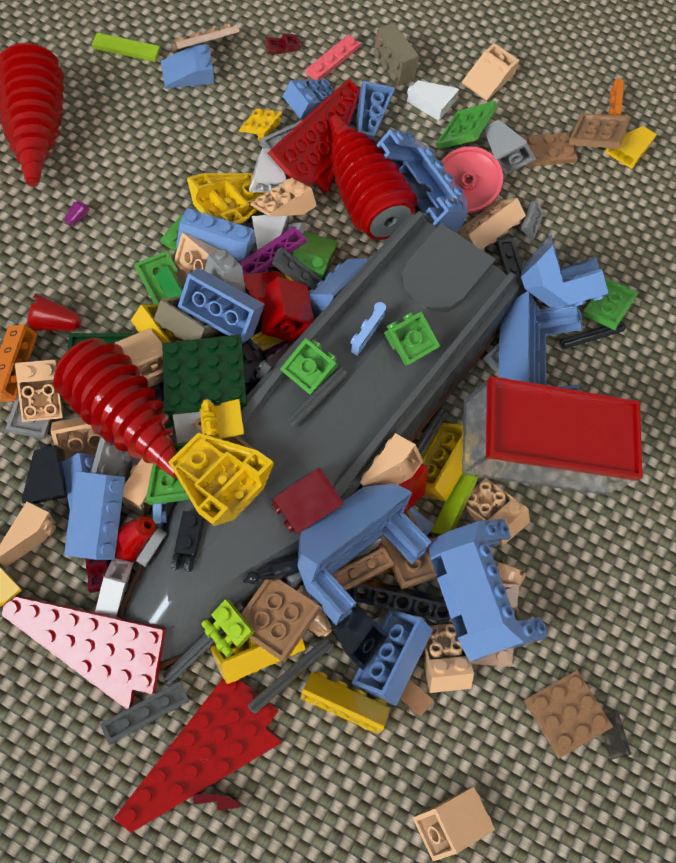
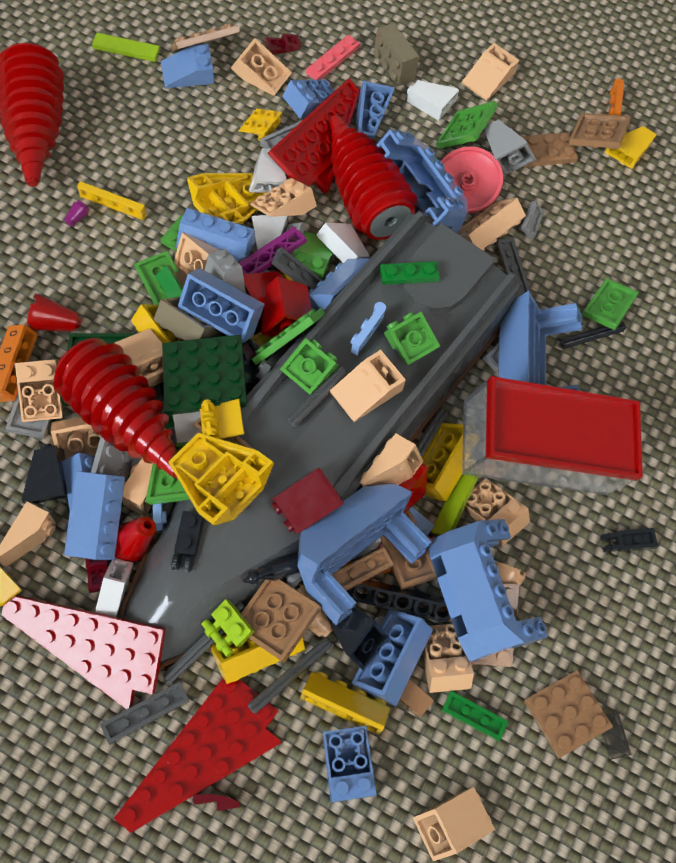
light grey beam [136,528,167,567] -> none
medium blue wedge [521,234,609,309] -> none
none -> yellow tile [77,181,147,220]
none -> light nougat slope [231,38,292,96]
none -> bright green plate [252,307,326,365]
none -> white slope [316,223,370,263]
none -> medium blue slope [323,726,376,803]
none -> light nougat slope [330,350,406,422]
none -> green plate [379,261,440,285]
none -> green plate [441,691,508,742]
none -> black hinge [600,528,658,553]

